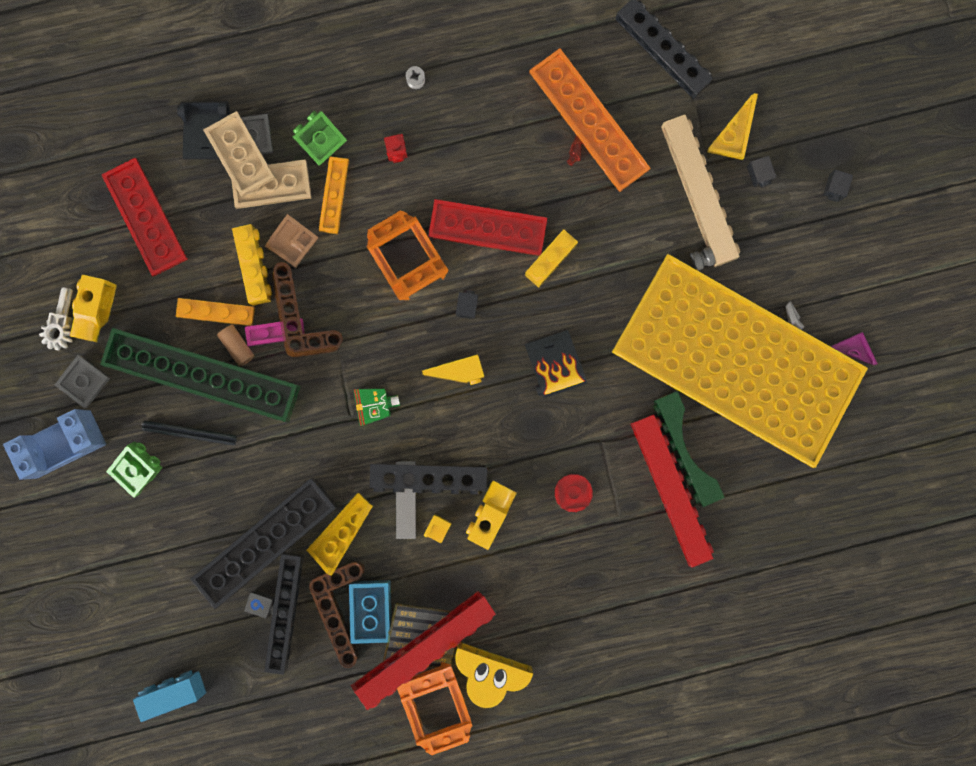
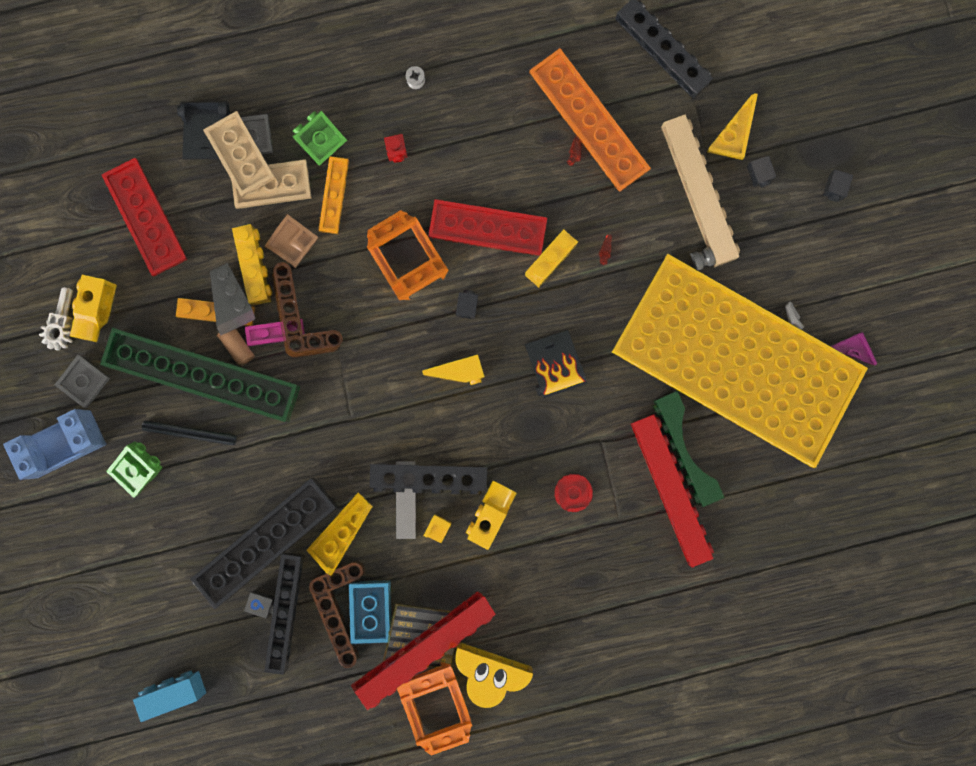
green torso [353,389,400,426] -> none
none -> dark grey wedge [210,263,255,336]
none -> clear red bar [599,234,612,265]

